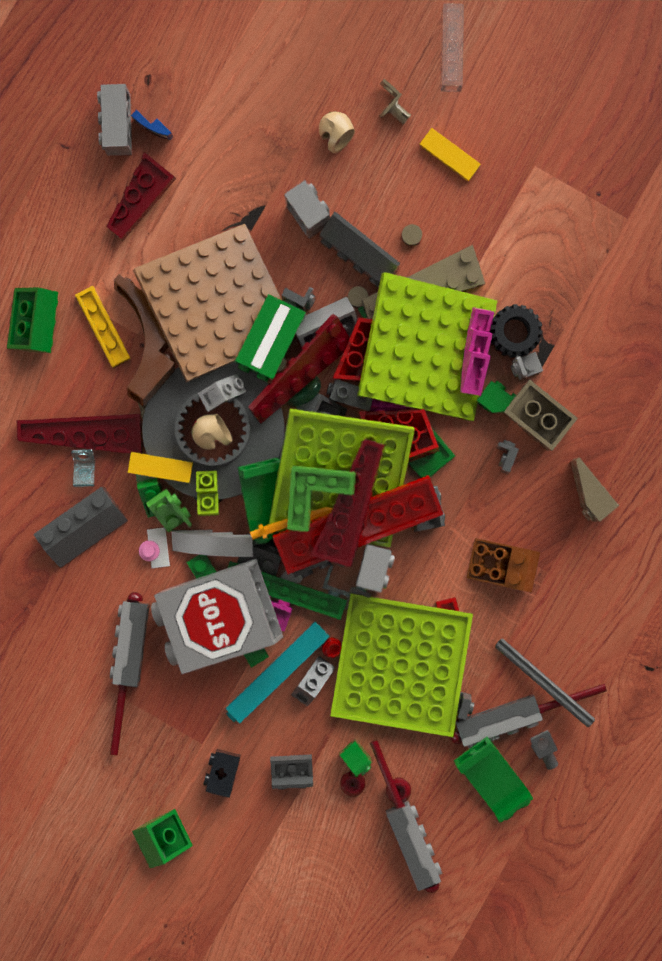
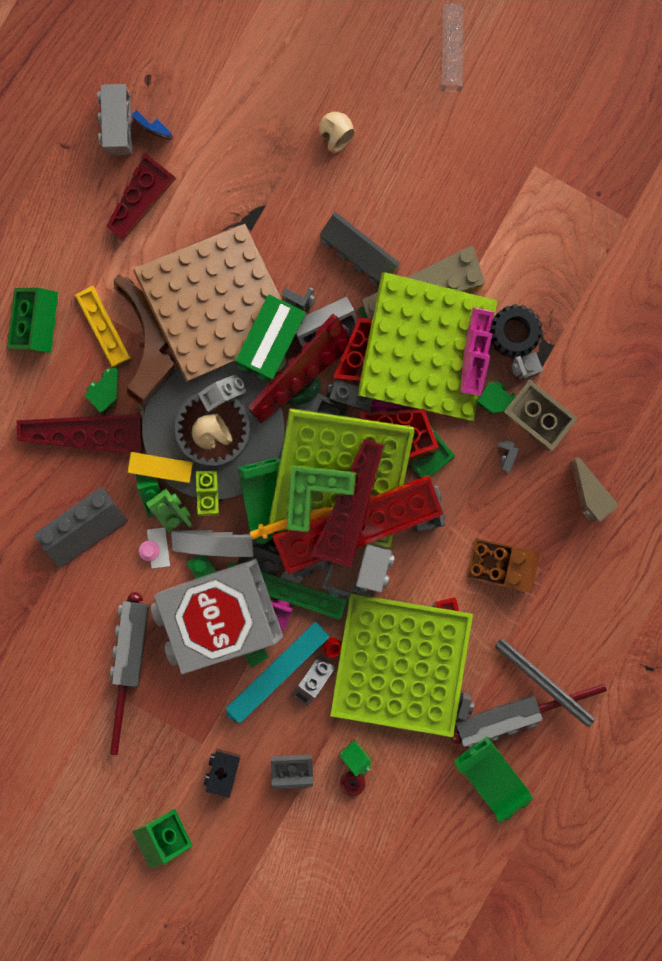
clear light blue bracket [72,450,95,487] -> none
light grey brick [284,180,330,239] -> none
dark tan tile [348,286,368,308] -> none
piece [370,740,443,893] -> none
dark tan bracket [379,79,411,125] -> none
dark red plate [386,777,411,803] -> none
dark tan tile [402,224,422,246] -> none
yellow tile [419,128,481,182] -> none
dark grey bracket [530,730,558,770] -> none
none -> green slope [84,367,120,414]

